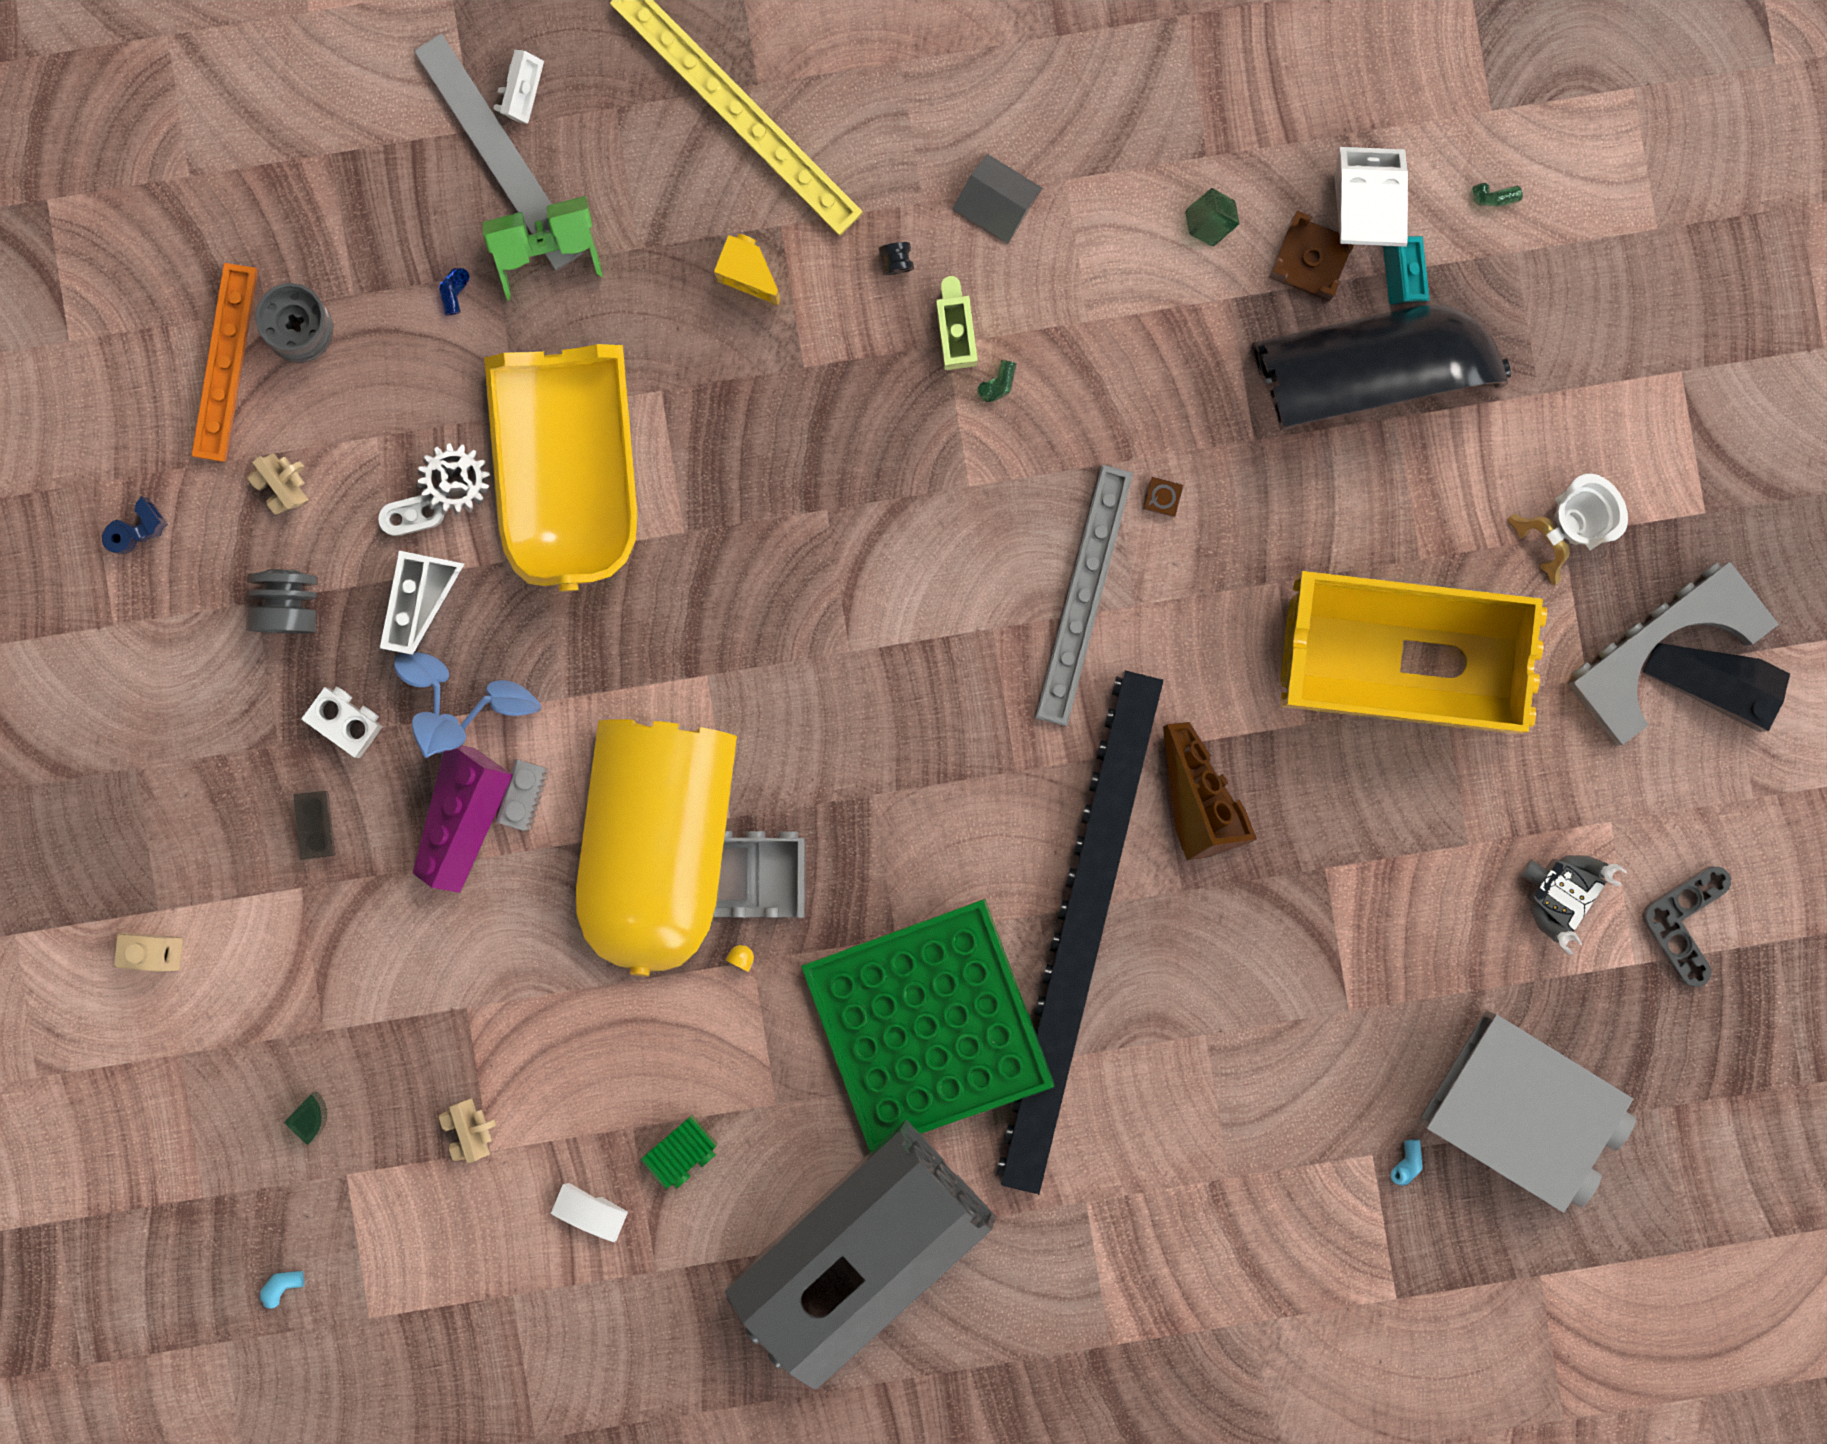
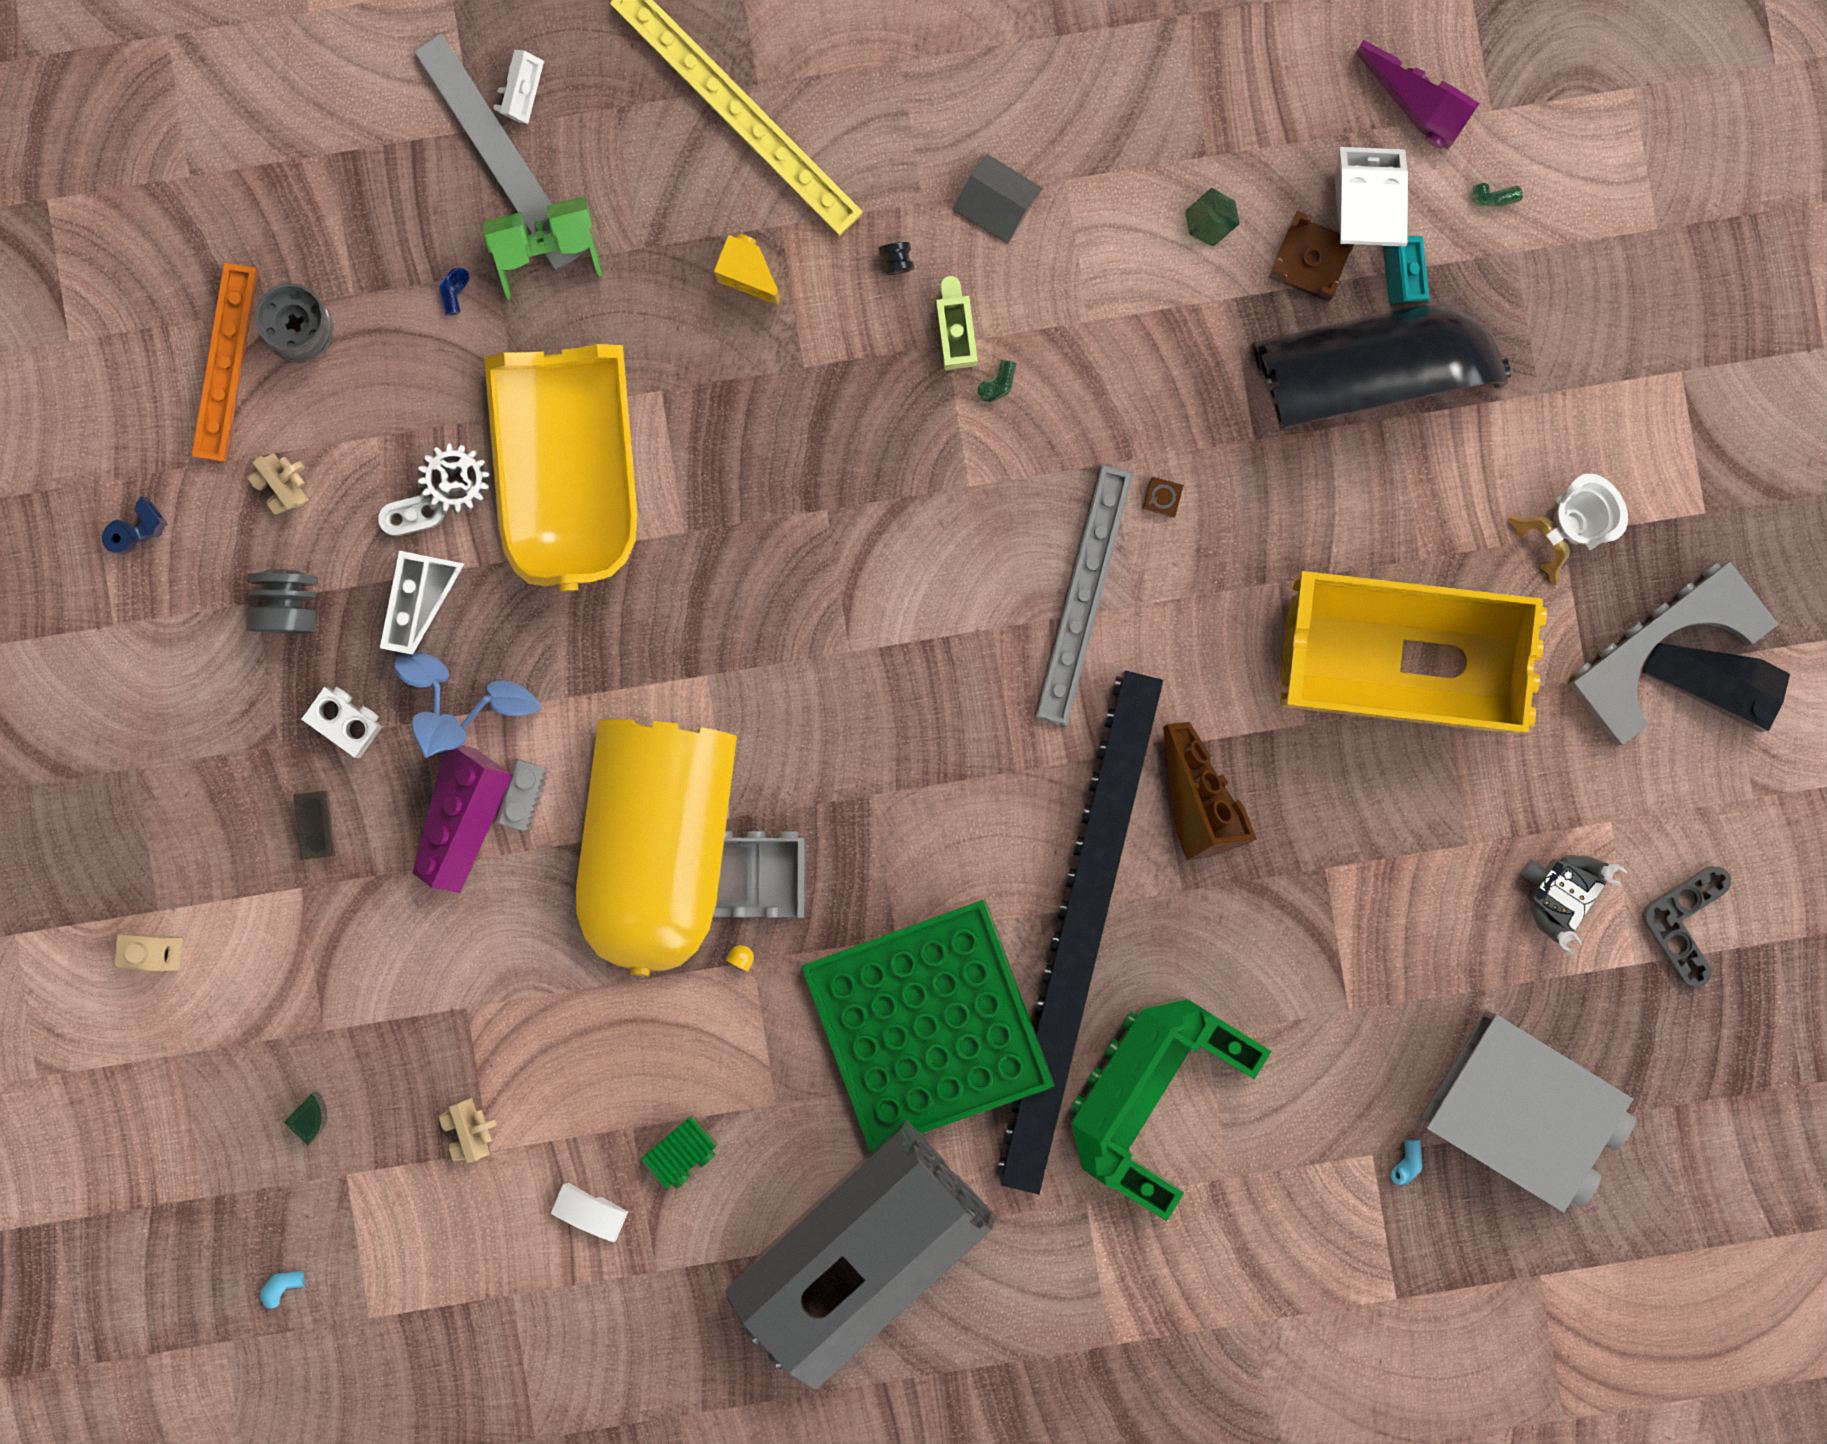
none -> green wedge [1068,997,1272,1221]
none -> magenta wedge [1356,40,1480,149]

